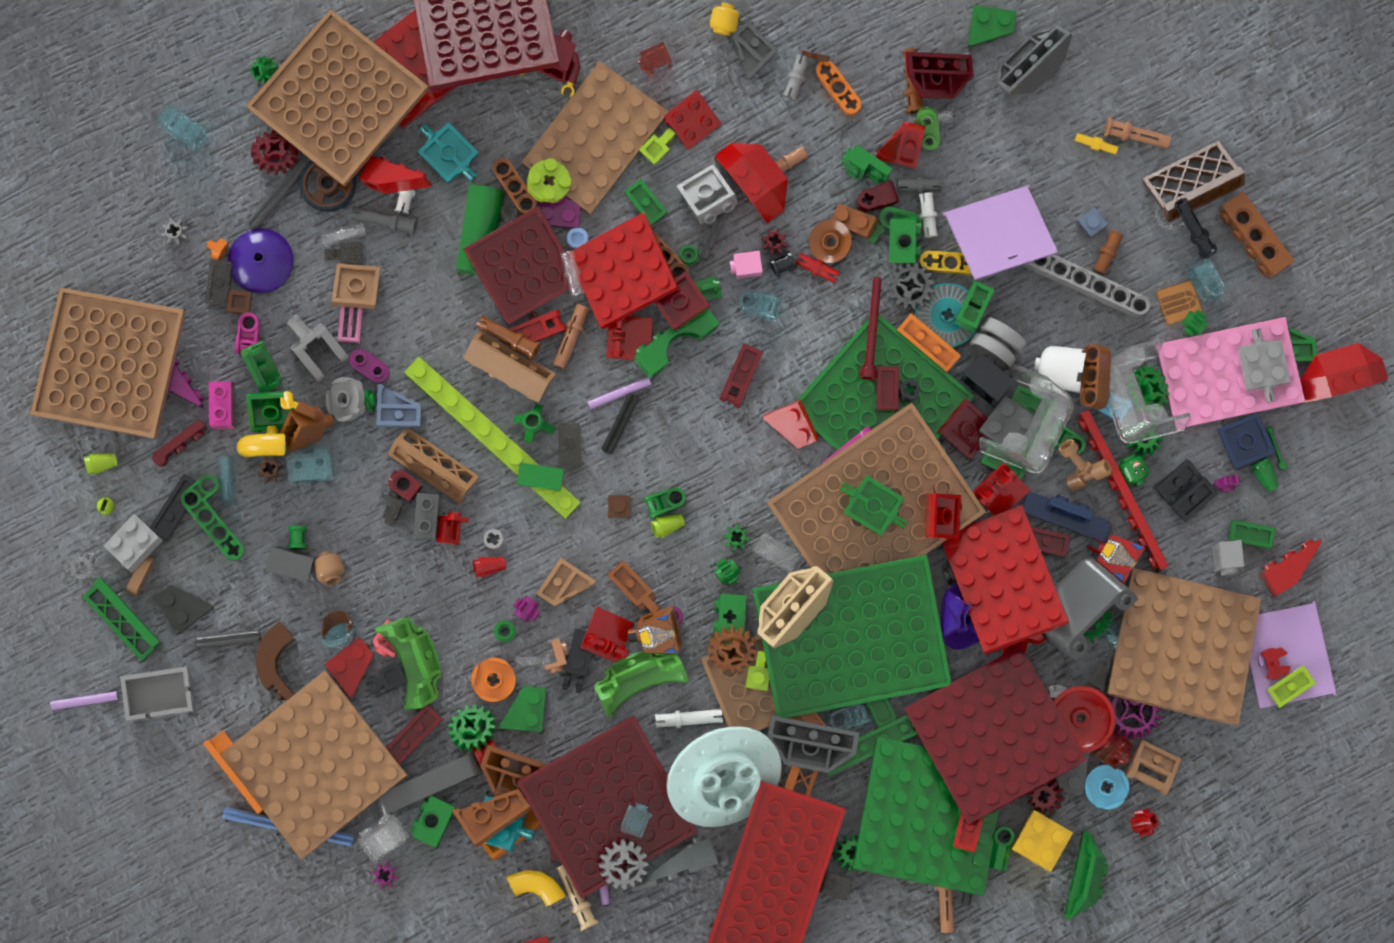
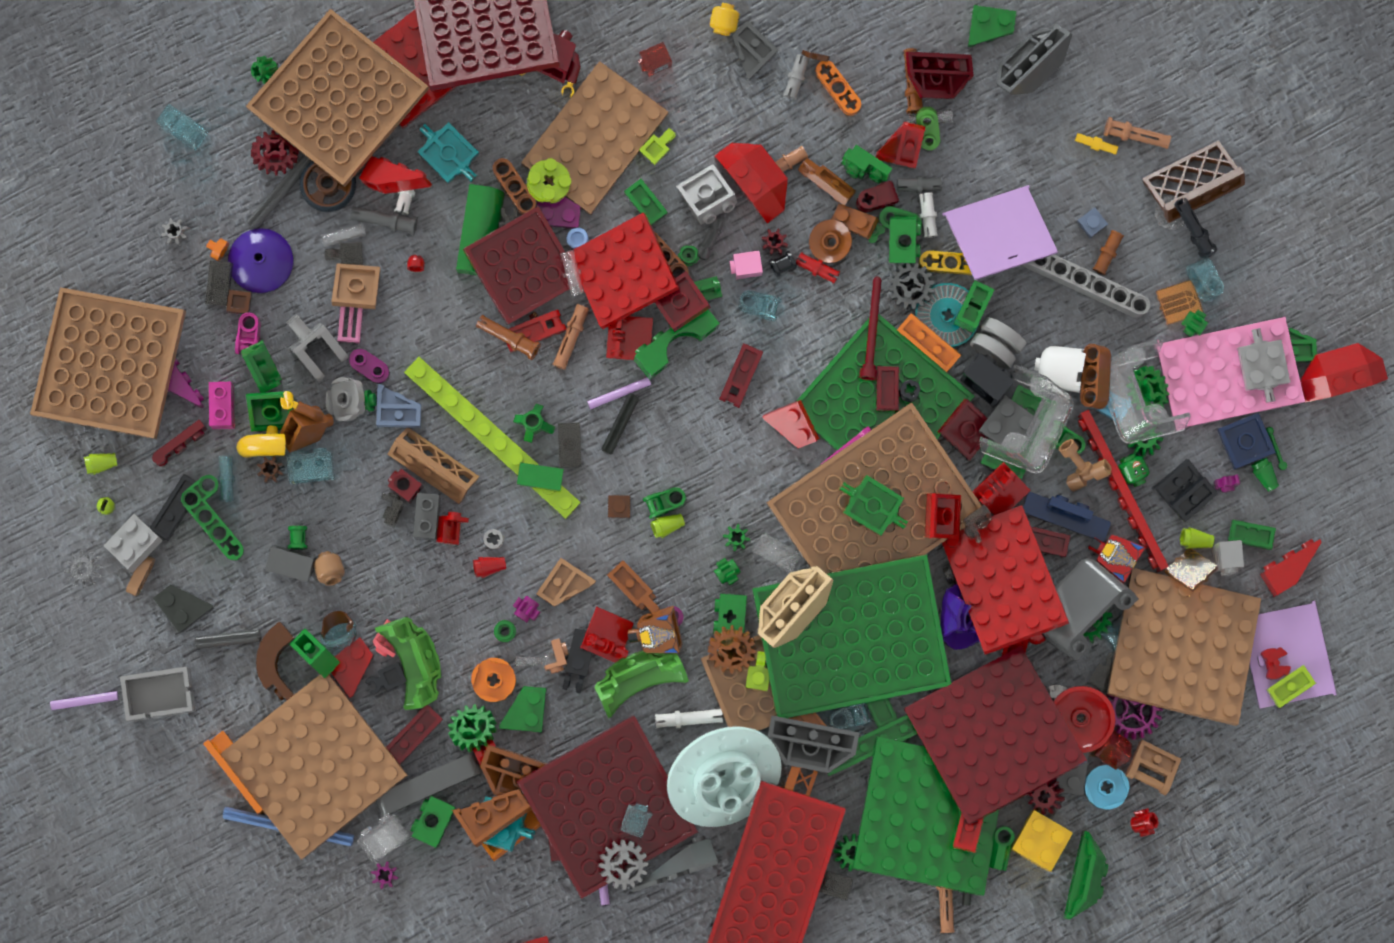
green fence [82,577,162,662] -> none
medium nougat brick [463,330,556,403] -> none
yellow cylinder [506,870,566,907] -> none
tan pin [556,865,599,931] -> none
red hinge [663,89,722,150] -> none
dark orange brick [1219,191,1295,279] -> none
none -> green brick [290,628,340,678]
none -> red hinge [407,254,425,272]
none -> dark orange hinge [798,158,856,206]
none -> clear smoke bracket [963,505,992,543]
none -> clear orange piece [1165,549,1218,592]
none -> lime cone [1180,527,1214,549]

